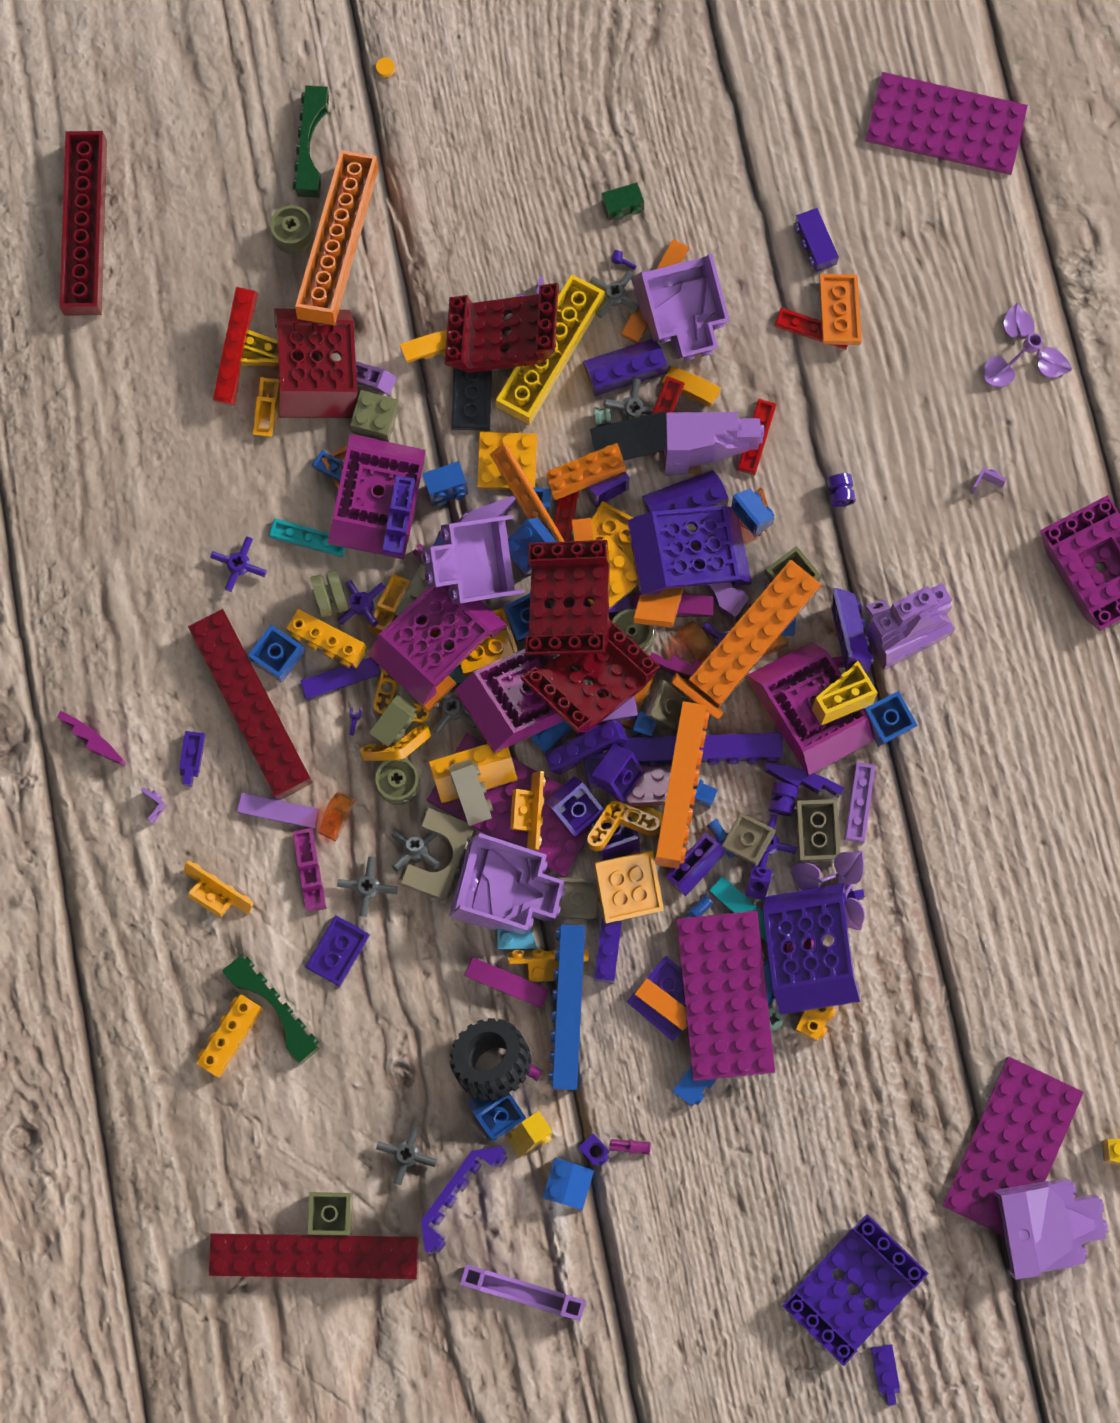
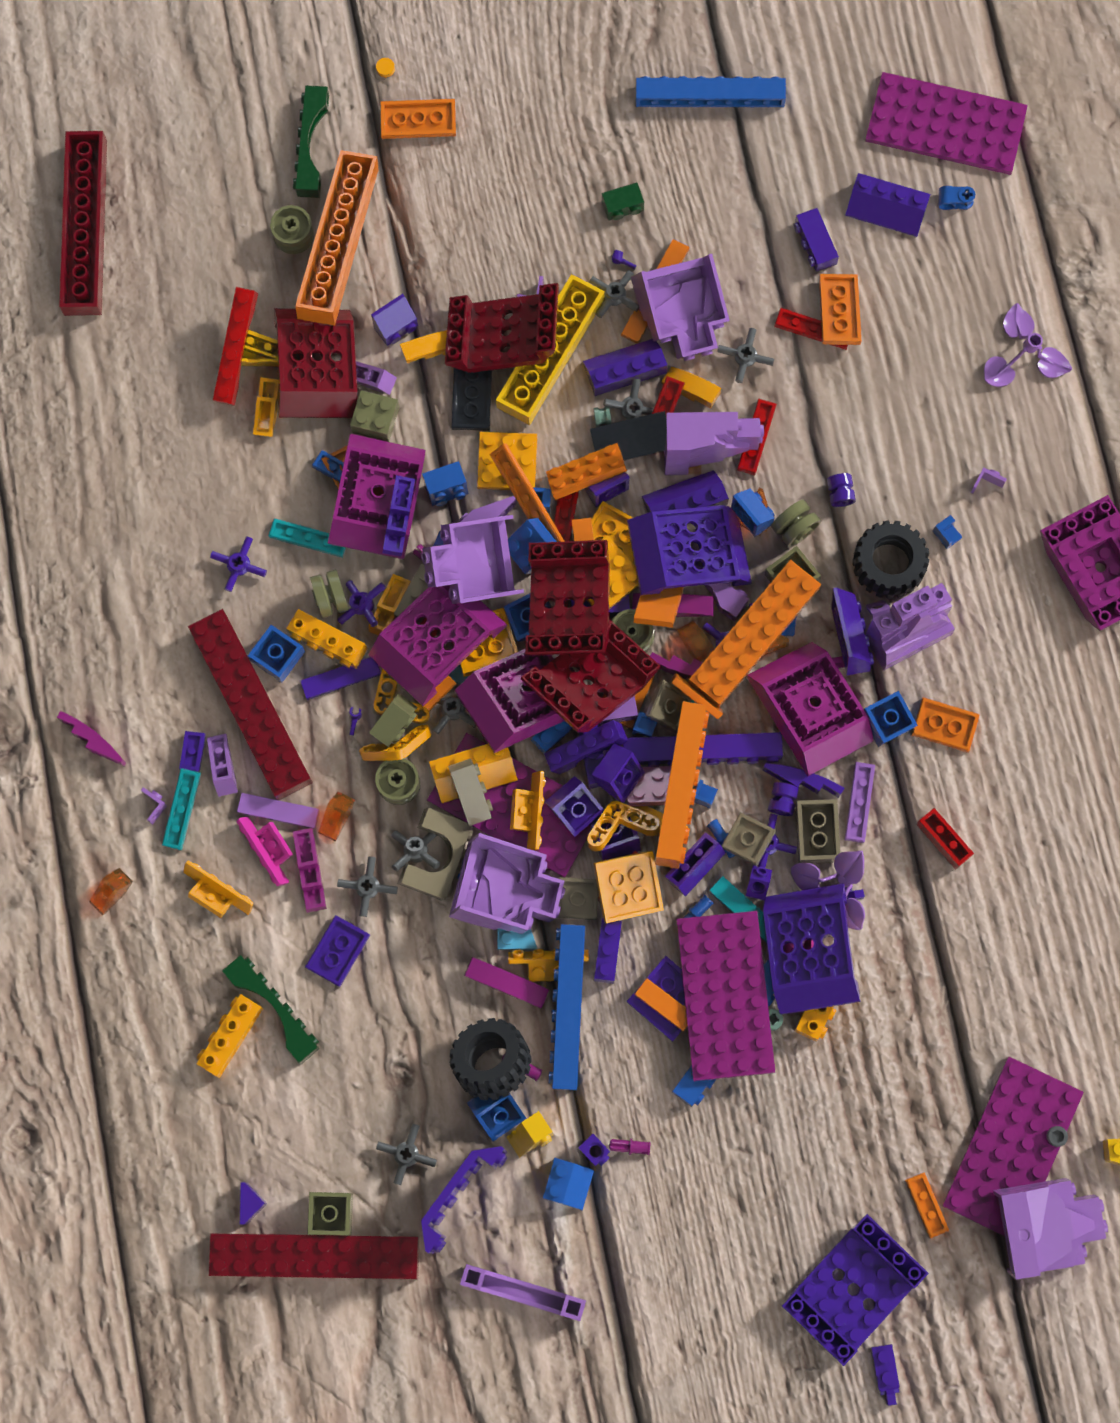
yellow wedge [812,661,878,725] -> none
none -> clear orange slope [89,868,133,915]
none -> teal tile [162,768,201,850]
none -> medium lavender slope [207,734,238,797]
none -> dark pink bracket [236,817,293,886]
none -> dark purple slope [240,1182,267,1225]
none -> slope [371,294,418,346]
none -> orange plate [381,99,456,139]
none -> blue brick [636,76,786,107]
none -> dark grey bar [717,328,774,383]
none -> olive wheel [771,499,822,548]
none -> dark purple slope [845,173,931,237]
none -> black tyre [852,520,930,599]
none -> orange tile [905,1172,949,1239]
none -> orange tile [911,697,980,753]
none -> red brick [916,808,974,870]
none -> blue panel [933,515,962,549]
none -> blue piece [939,186,976,210]
none -> dark grey tile [1046,1126,1068,1147]

